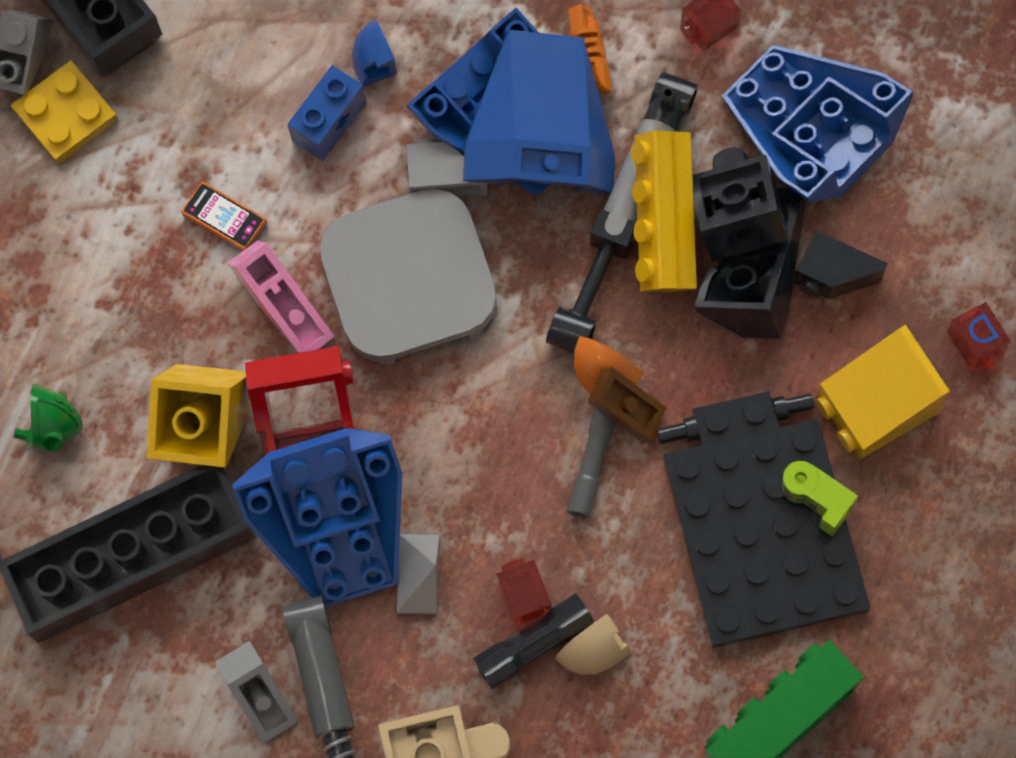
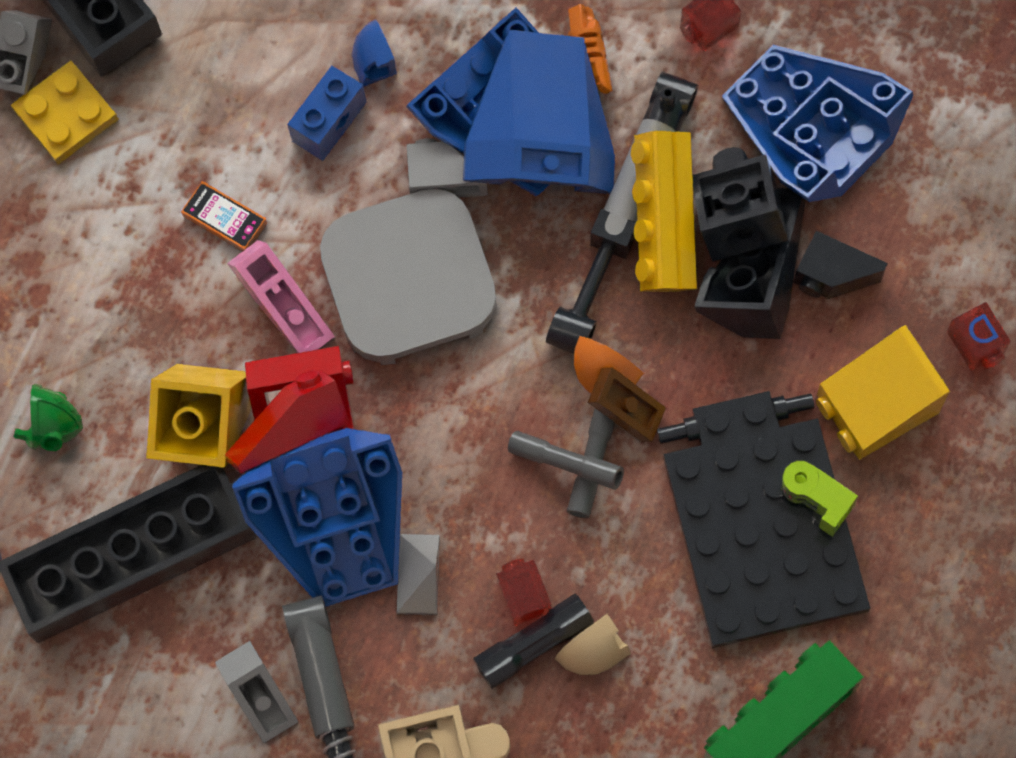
none -> red slope [225,370,350,473]
none -> dark grey piece [508,431,624,490]

